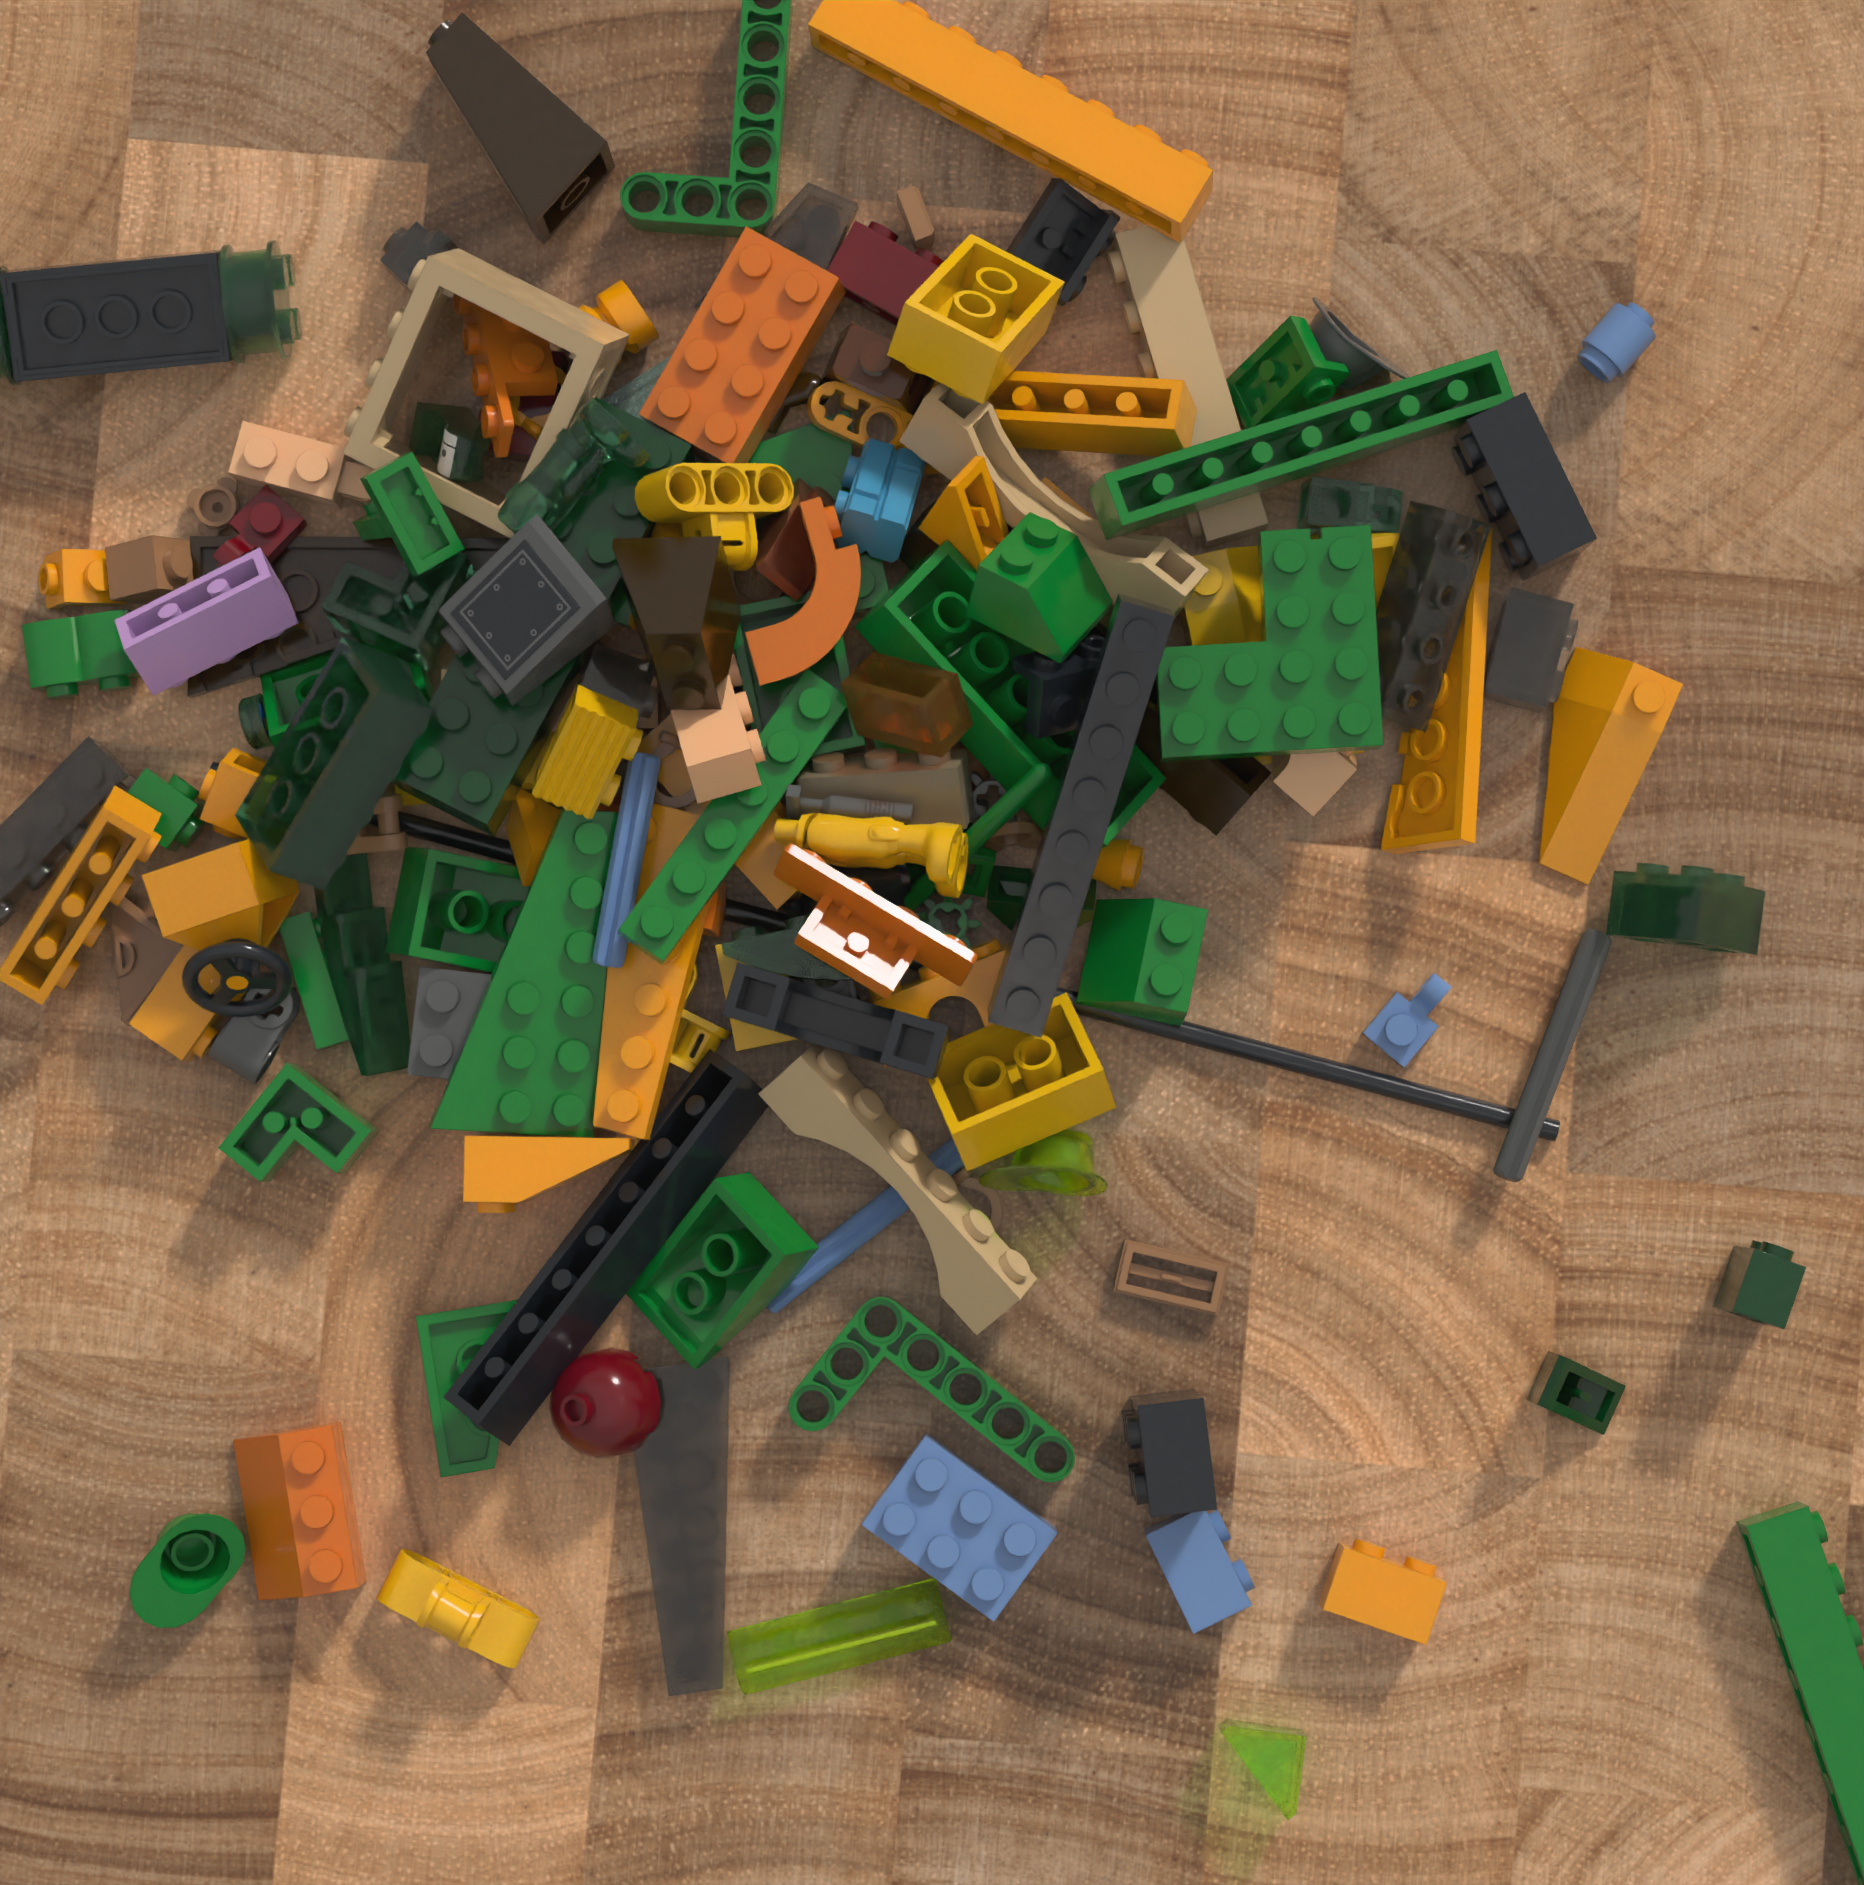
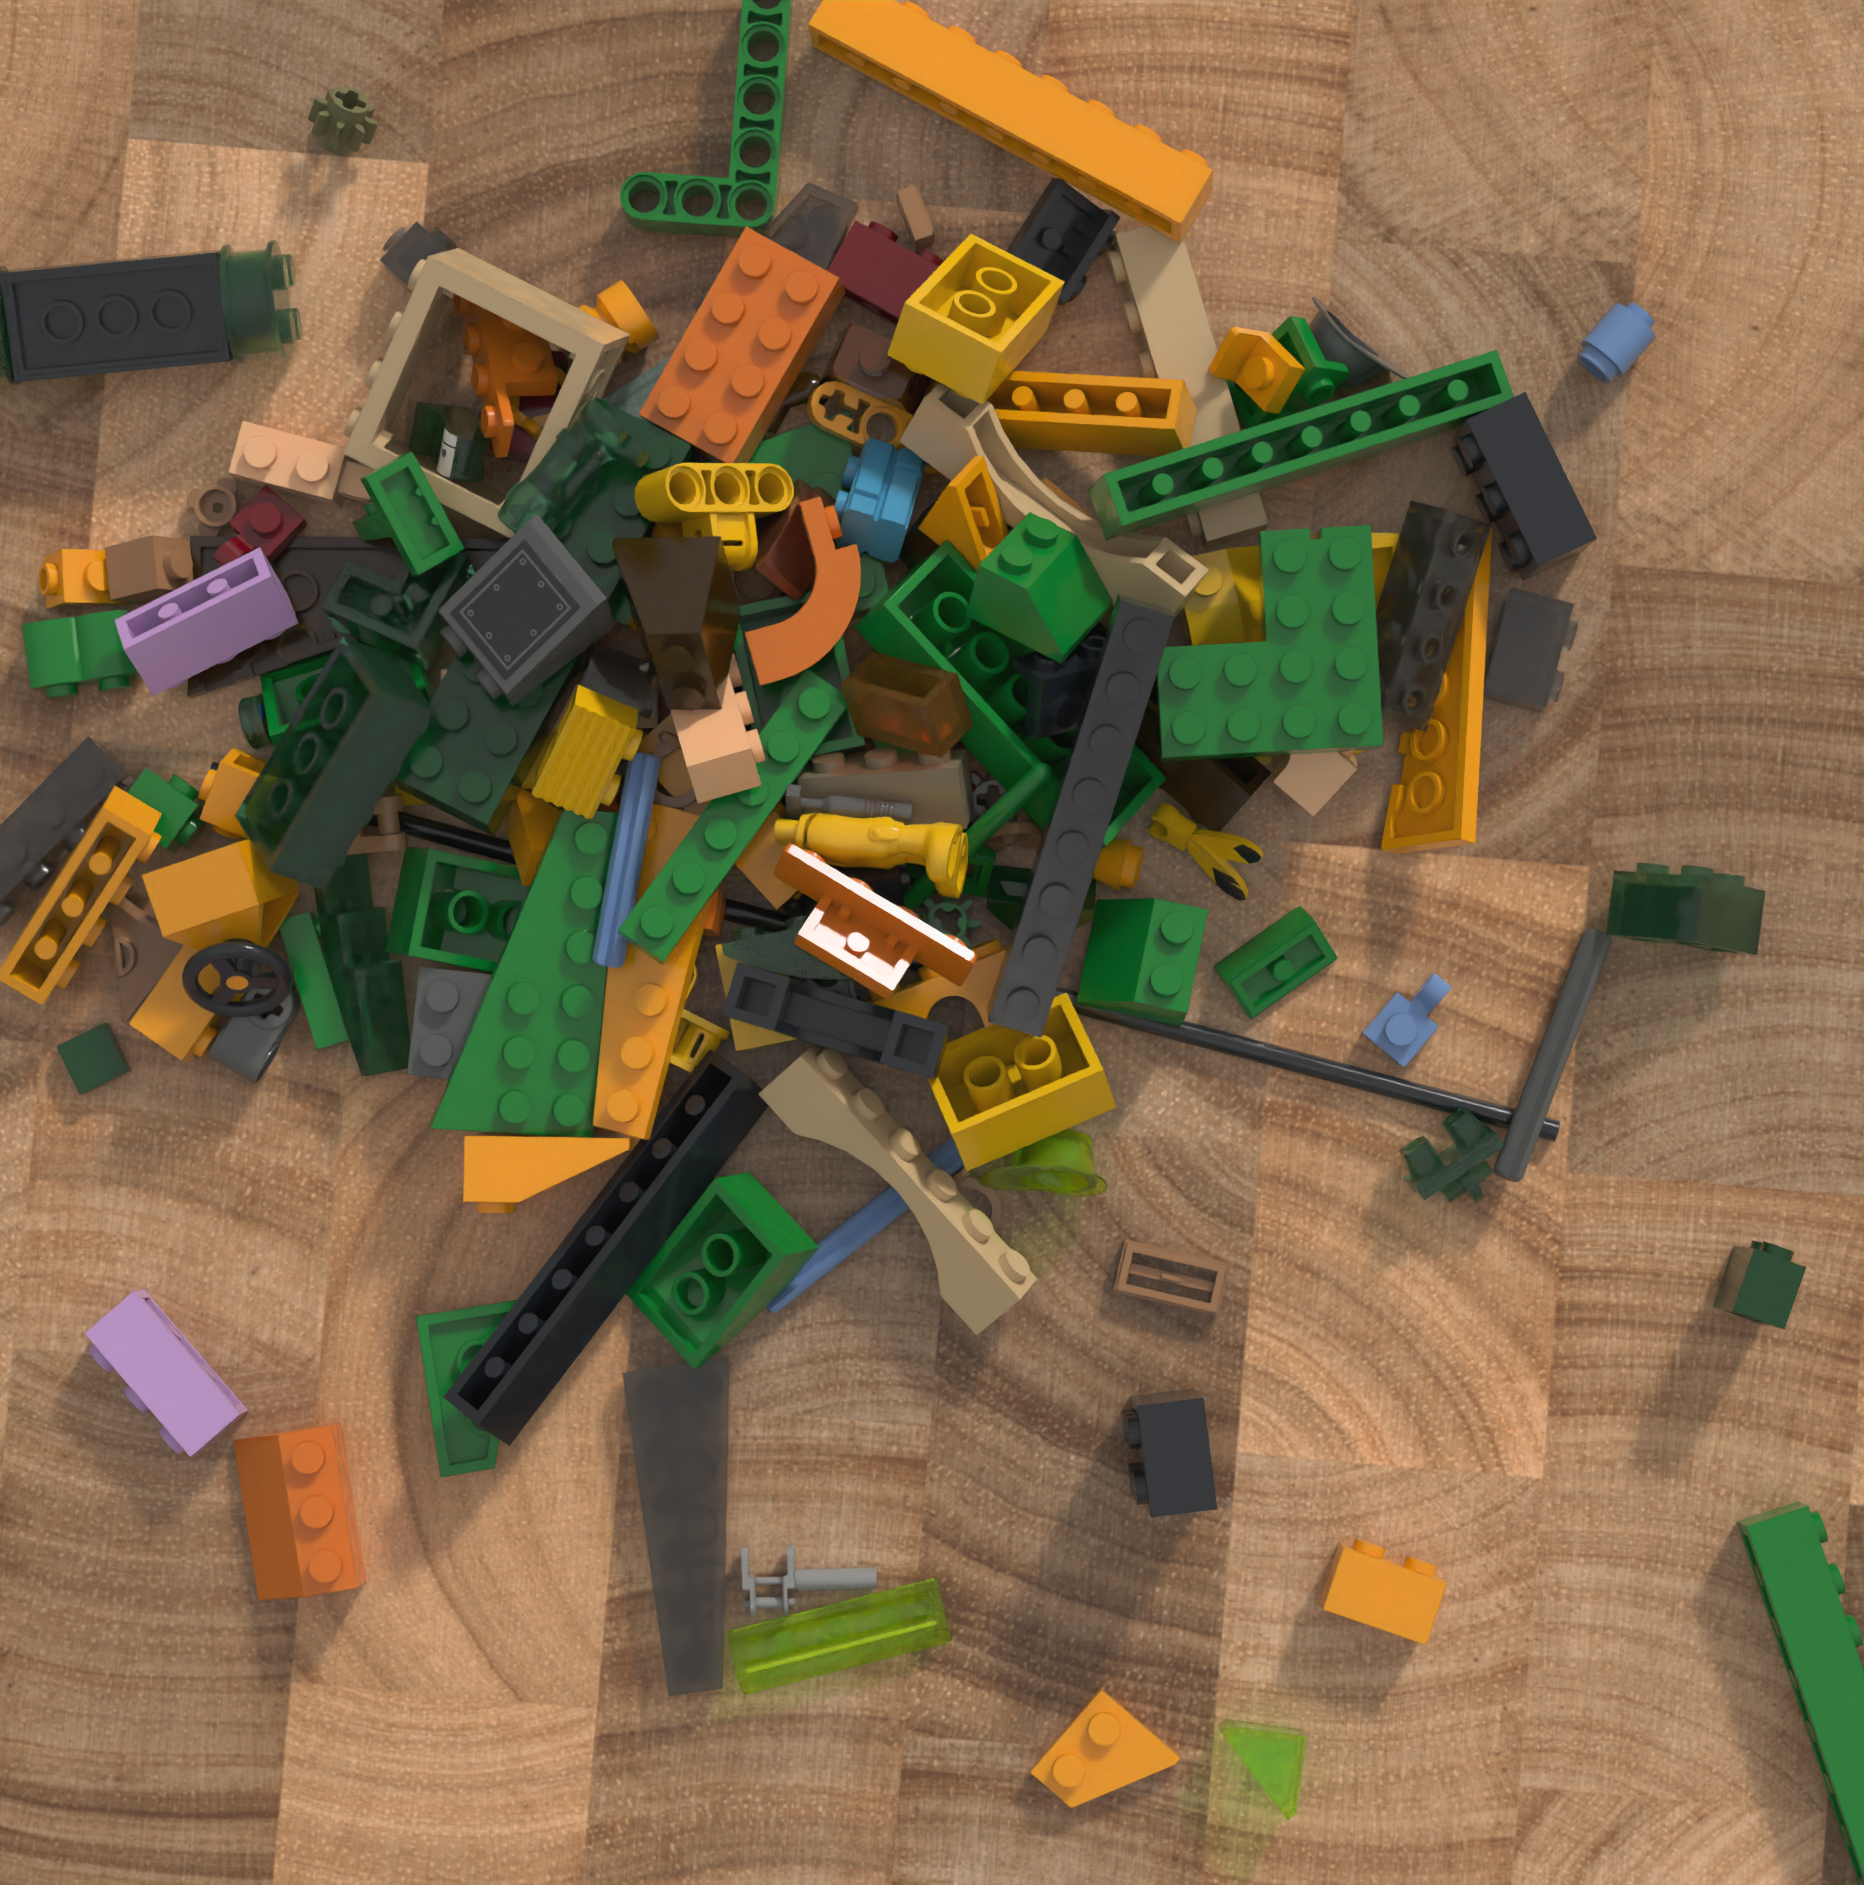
green piece [129,1513,246,1628] -> none
green brick [218,1063,379,1182] -> none
yellow beam [376,1548,540,1669] -> none
dark brown slope [426,13,615,244] -> none
dark red cylinder [549,1347,661,1458] -> none
green beam [788,1295,1075,1483] -> none
medium blue brick [861,1432,1058,1622] -> none
medium blue brick [1143,1510,1255,1634] -> none
clear green leg [1297,476,1403,533] -> none
dark green slope [1527,1351,1626,1435] -> none
light orange wedge [1538,647,1683,885] -> none
none -> dark green tile [56,1023,131,1095]
none -> lavender brick [84,1289,249,1457]
none -> olive gear [308,87,378,155]
none -> light grey piece [741,1545,877,1617]
none -> light orange wing [1030,1687,1180,1808]
none -> yellow piece [1147,803,1264,900]
none -> light orange bracket [1208,327,1305,414]
none -> green slope [1214,906,1338,1020]
none -> clear green hips [1399,1107,1505,1204]

